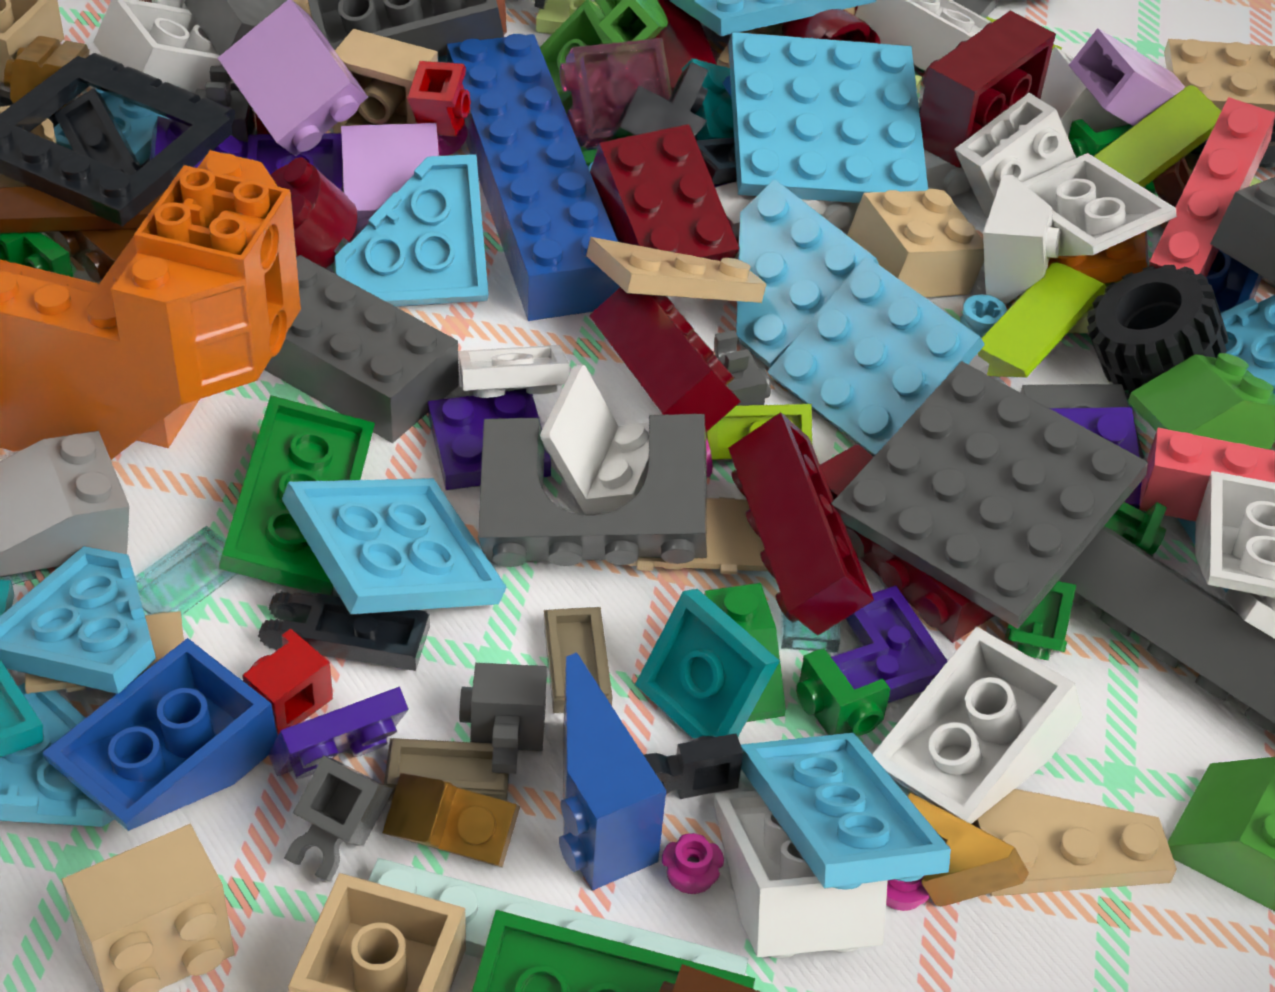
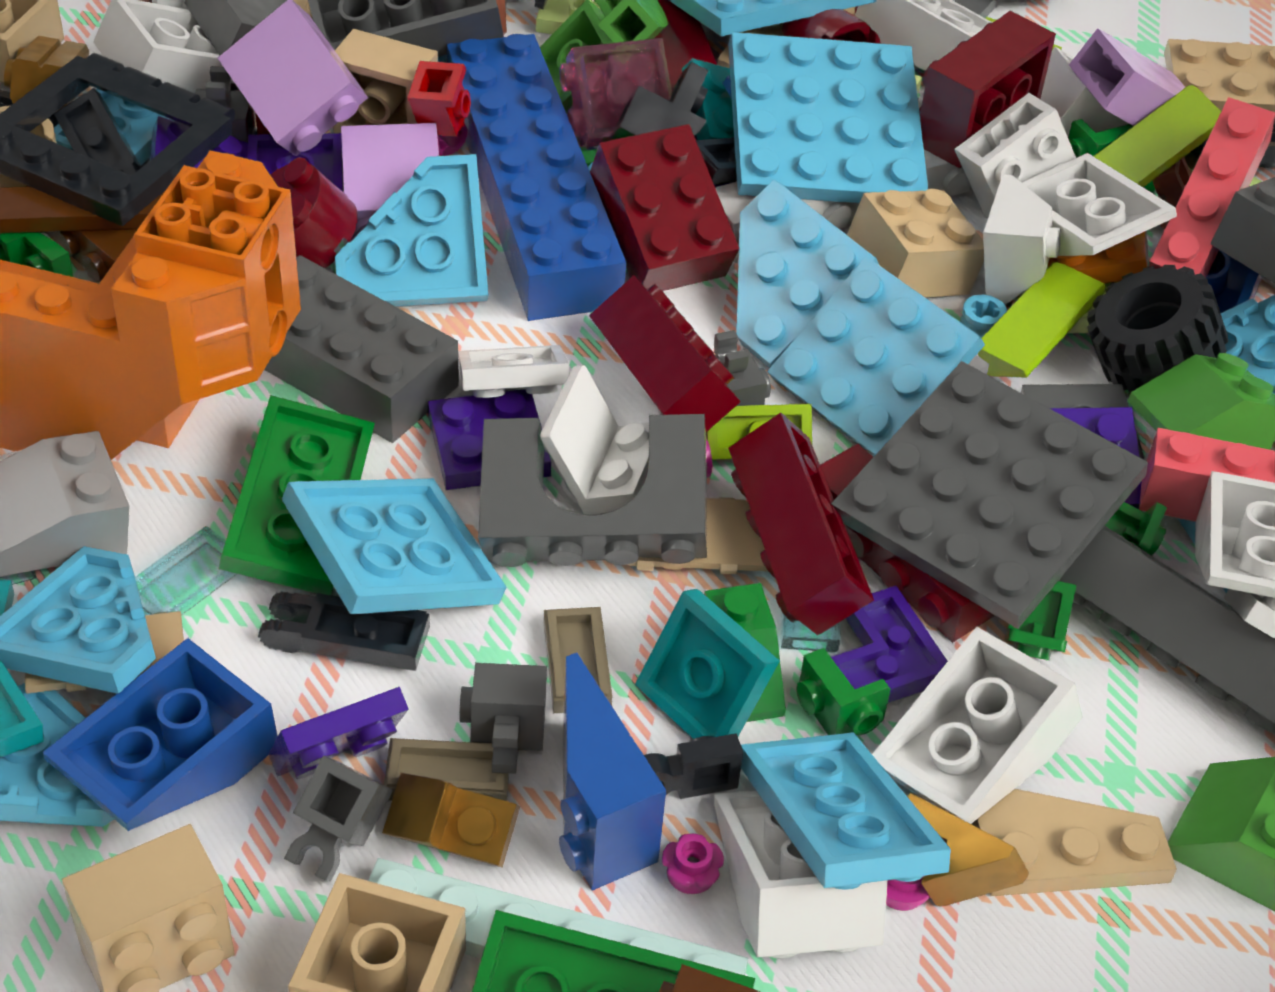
red brick [242,629,333,735] -> none
tan wing [586,237,766,303] -> none

